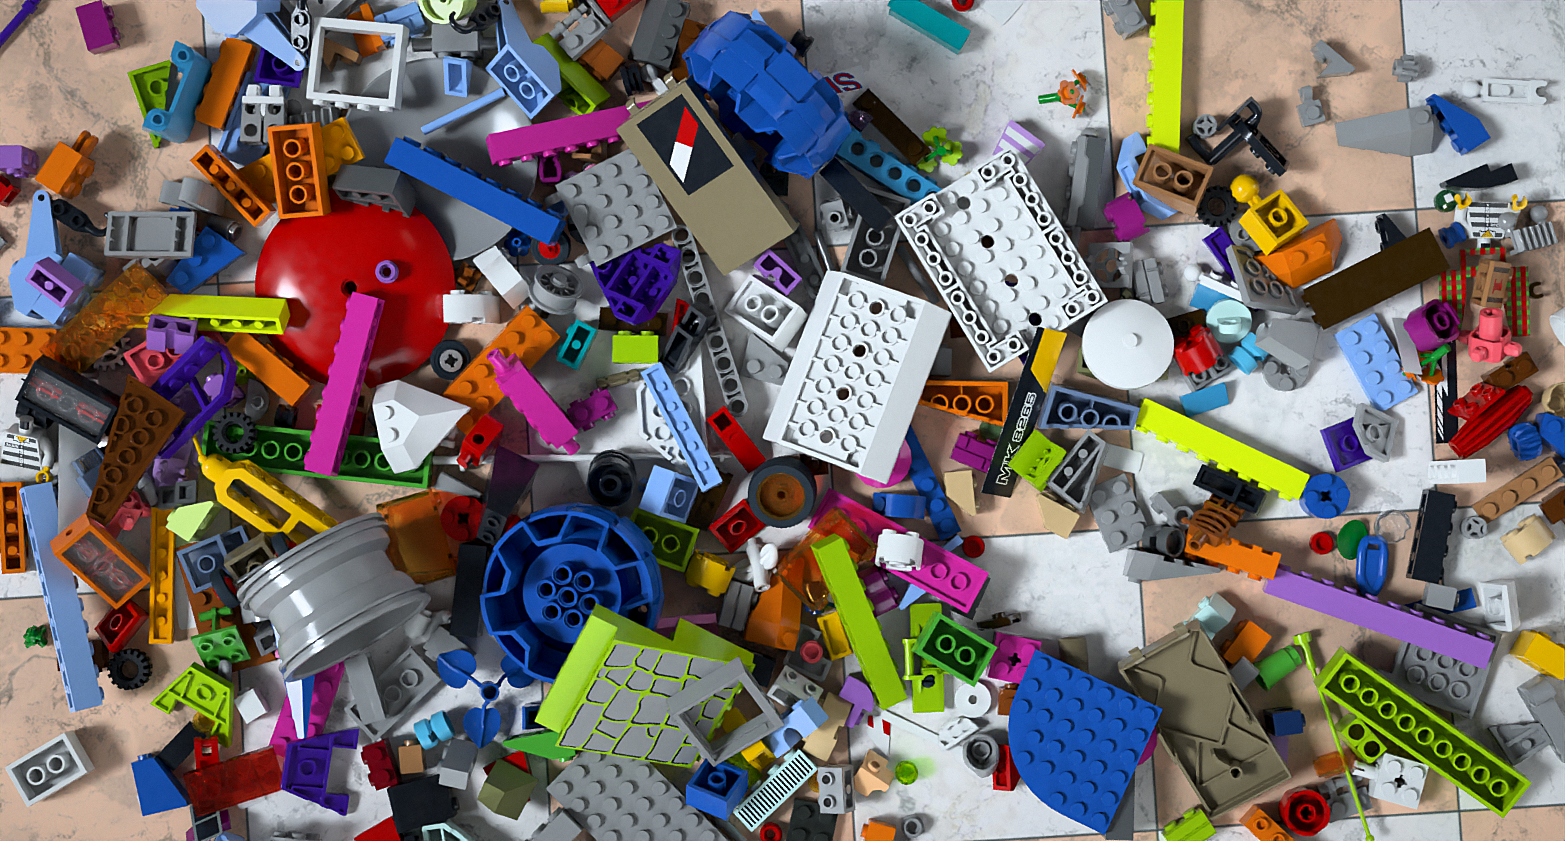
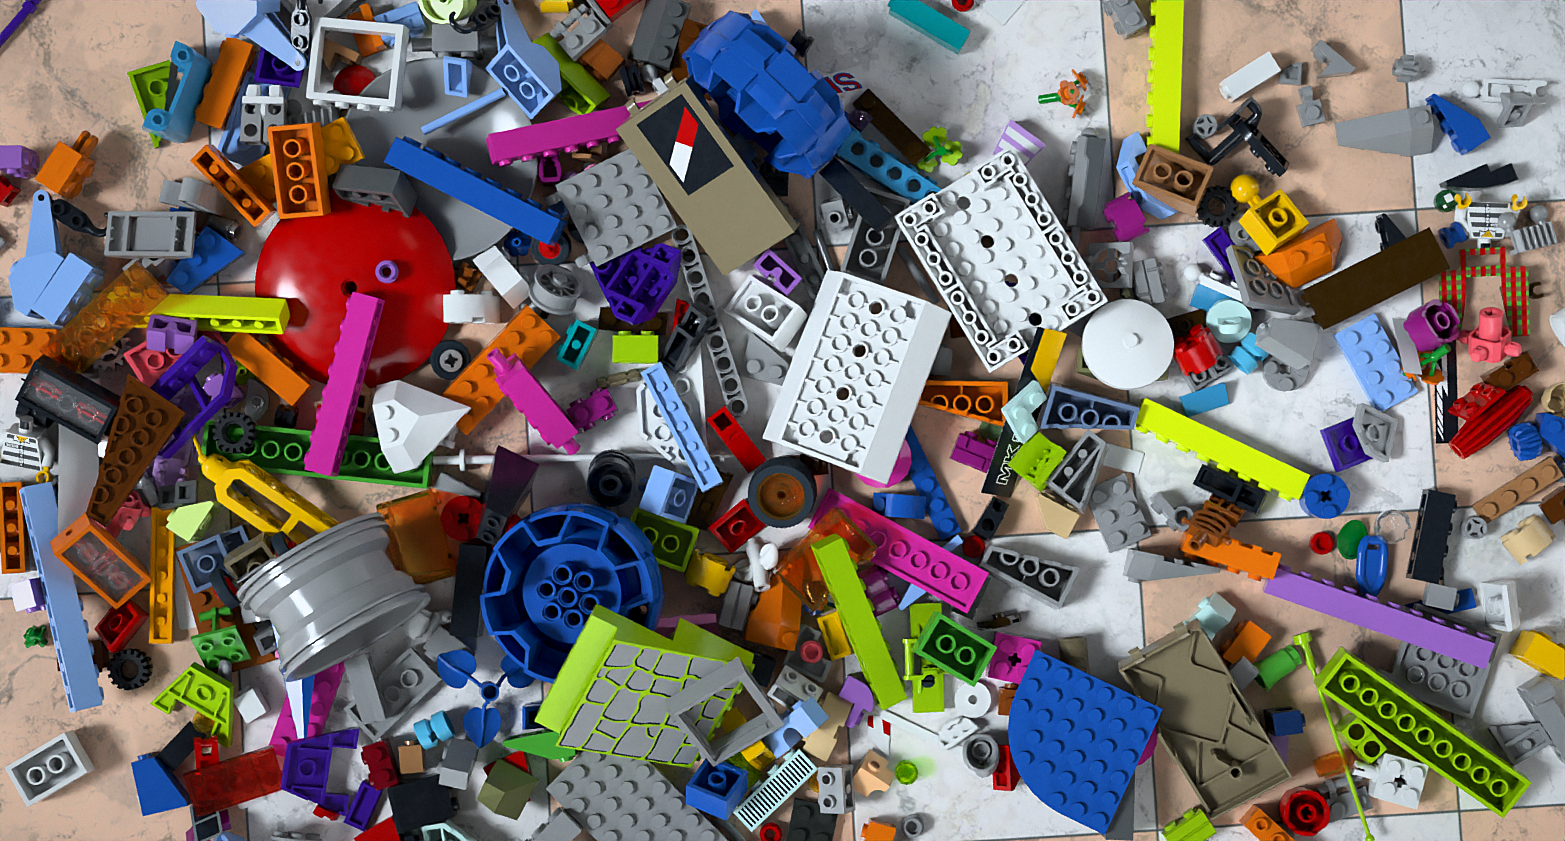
medium lavender brick [25,256,86,308] -> none
sand blue piece [72,446,104,498] -> none
magenta brick [75,0,121,55] -> none
red torso [456,413,504,468] -> none
white brick [875,529,924,571] -> none
tan slope [943,470,980,516] -> none
dark grey wheel [1142,524,1186,557] -> none
white brick [1427,459,1487,484] -> none
medium nougat slope [1470,258,1513,308] -> none
none -> brick [10,578,46,614]
none -> red tile [313,804,340,821]
none -> red dish [333,65,376,107]
none -> dark purple tile [344,780,384,831]
none -> black leg [970,495,1009,542]
none -> light grey wedge [976,545,1080,610]
none -> light aqua plate [1001,380,1047,444]
none -> white brick [1219,52,1281,103]
none -> light grey tile [1277,62,1303,86]
none -> light grey slope [1497,92,1533,128]

